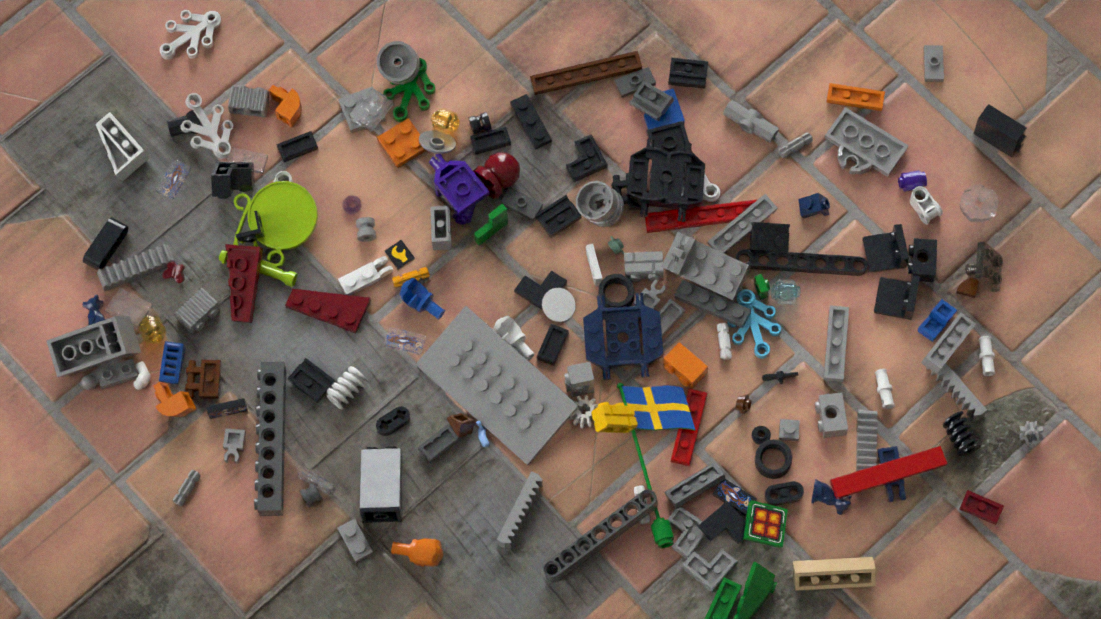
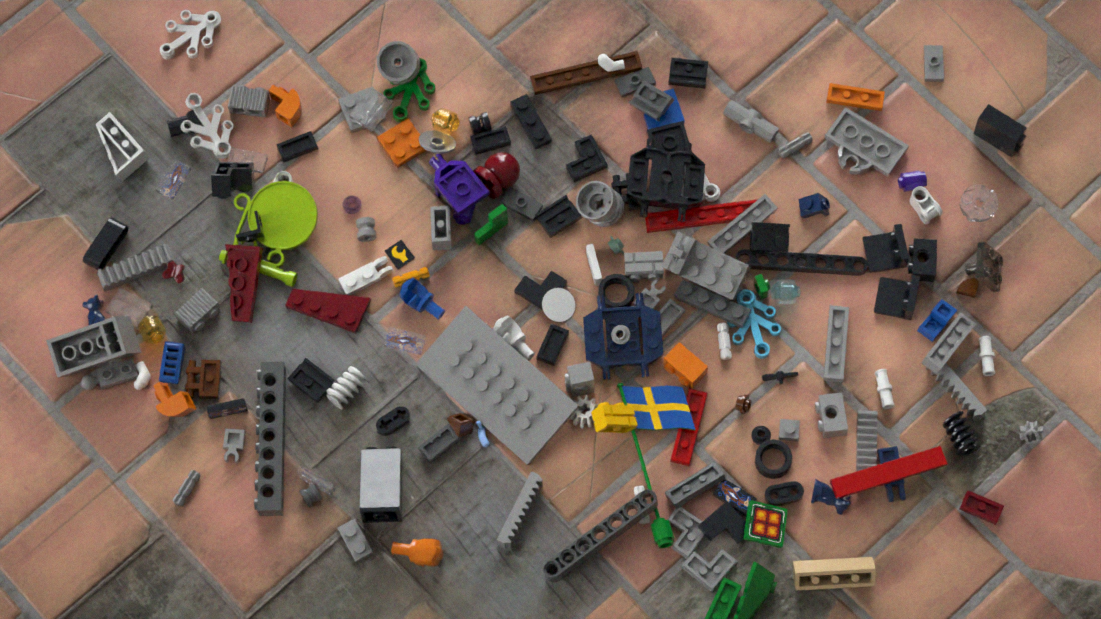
none -> white arm [598,54,625,72]
none -> light grey plate [611,325,631,344]

